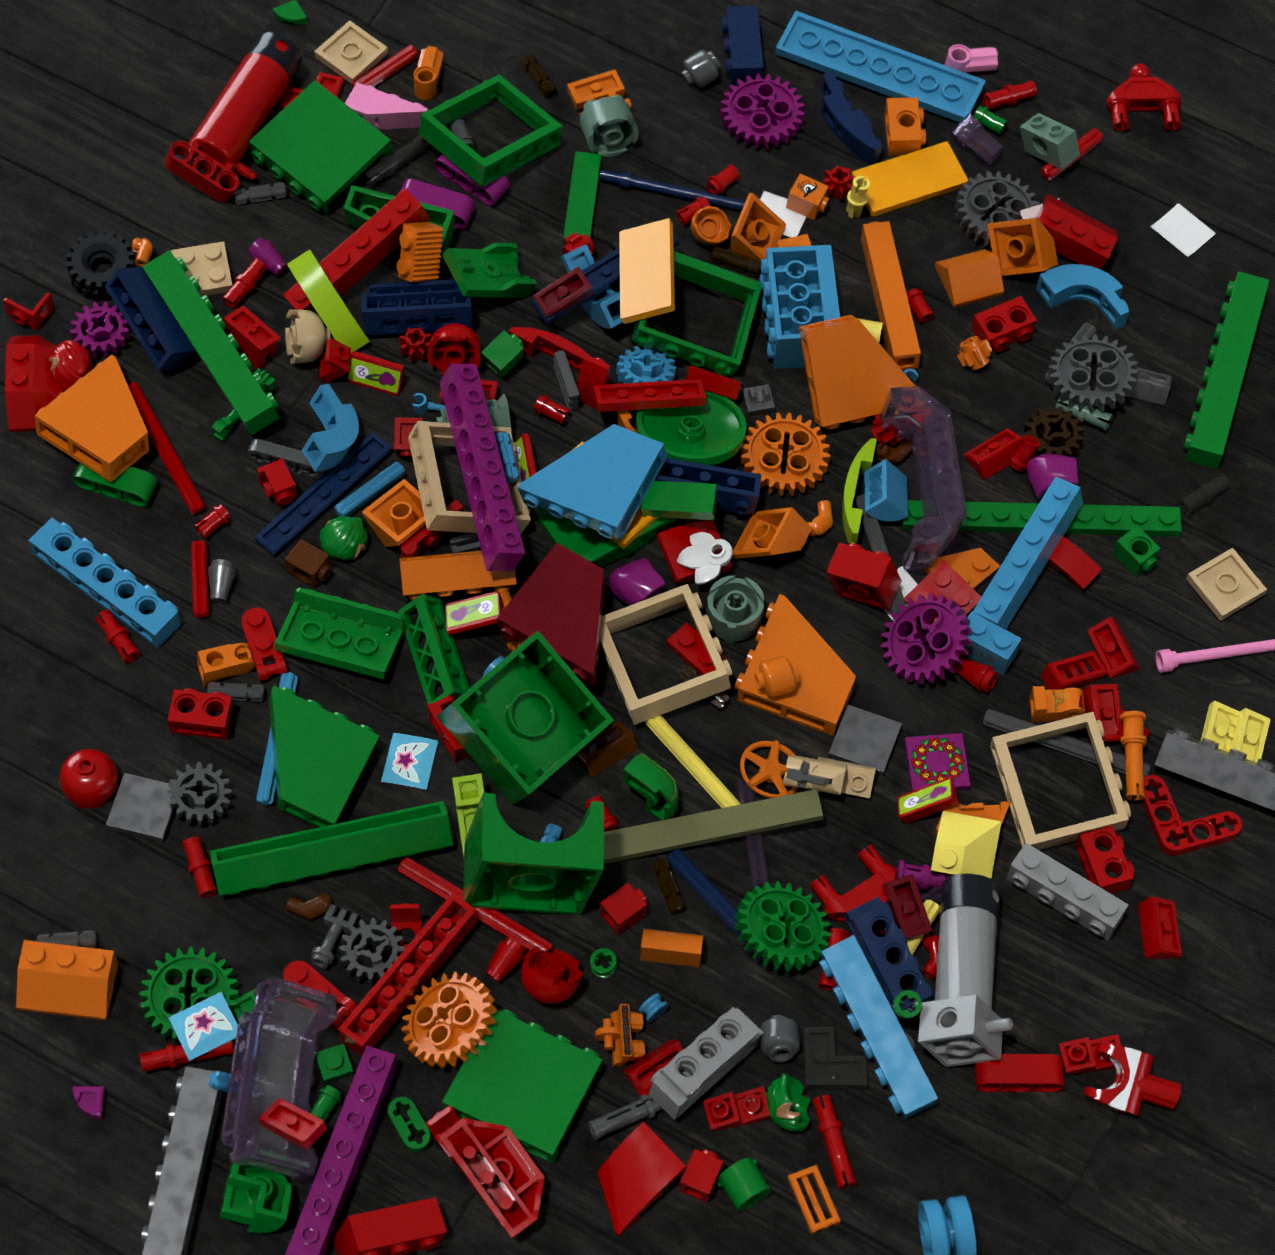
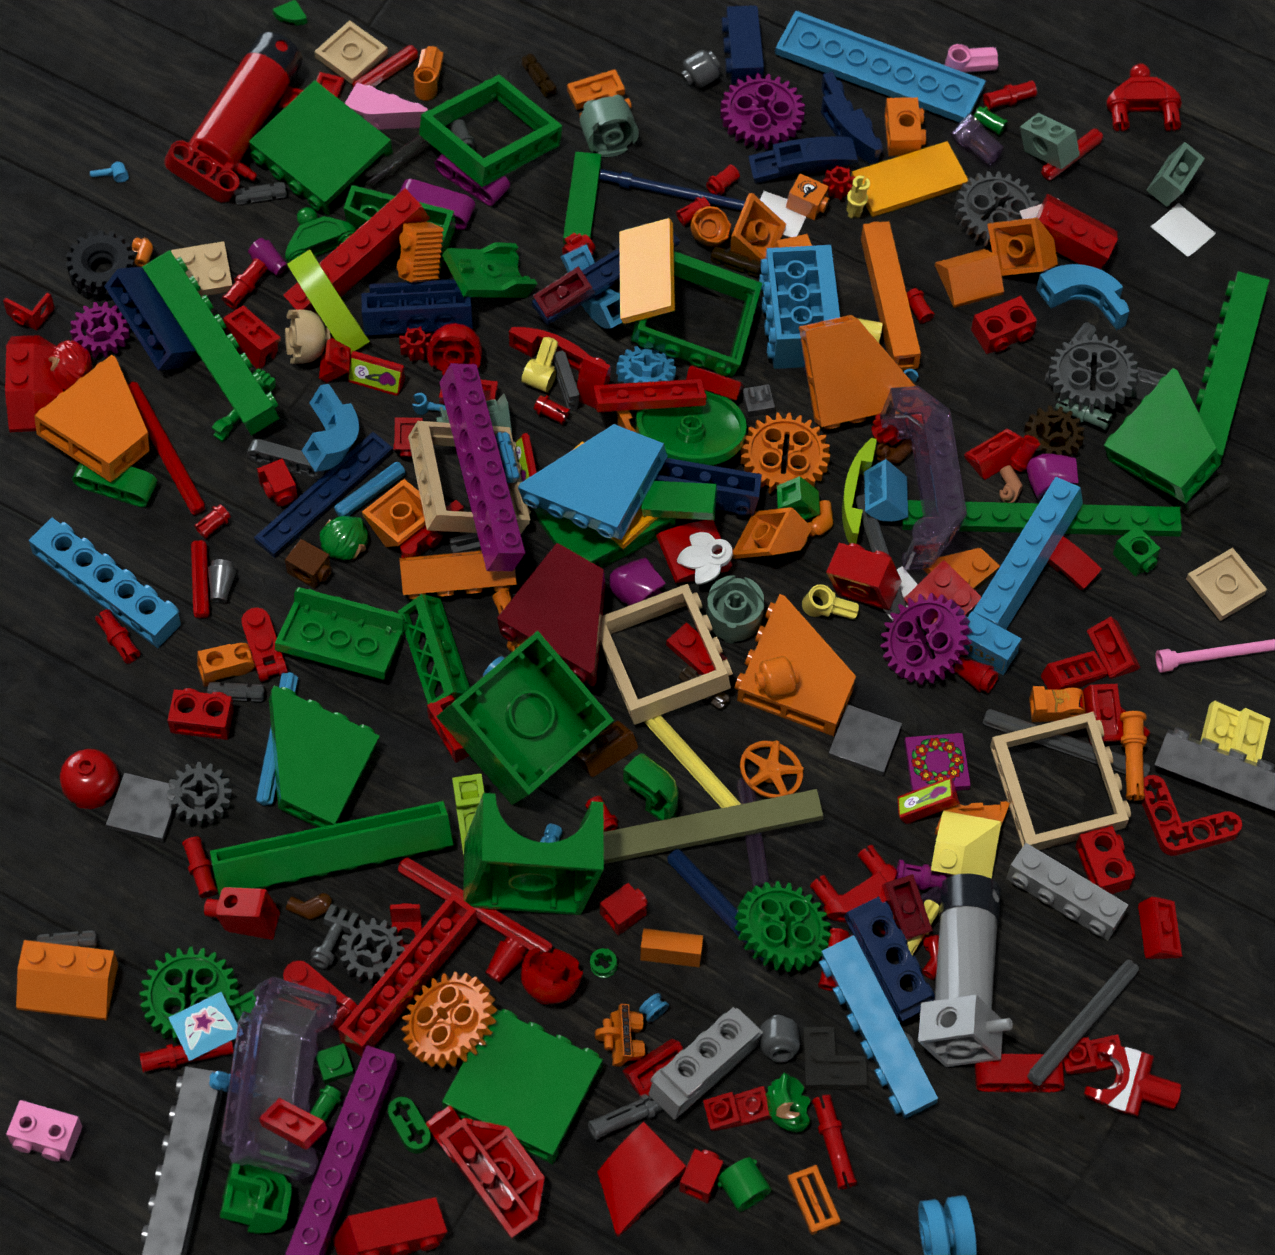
magenta tile [73,1086,105,1120] -> none
medium azure sticker [381,733,438,790] -> none
slope [445,591,505,635] -> none
green brick [481,330,524,379] -> none
dark brown axle [653,858,685,914] -> none
tan plate [783,755,876,798] -> none
green bush [893,990,922,1019] -> none
orange gear [957,336,992,370] -> none
none -> bright pink brick [6,1100,83,1162]
none -> dark azure hand [90,162,129,182]
none -> red torso [204,887,280,940]
none -> green connector [285,207,357,263]
none -> light yellow axle [521,337,558,393]
none -> dark blue slope [748,136,858,183]
none -> green brick [777,476,820,520]
none -> light yellow axle [802,584,859,619]
none -> nougat arm [999,465,1023,503]
none -> dark grey axle [1027,960,1139,1085]
none -> green slope [1104,368,1221,503]
none -> sand green brick [1147,142,1205,207]

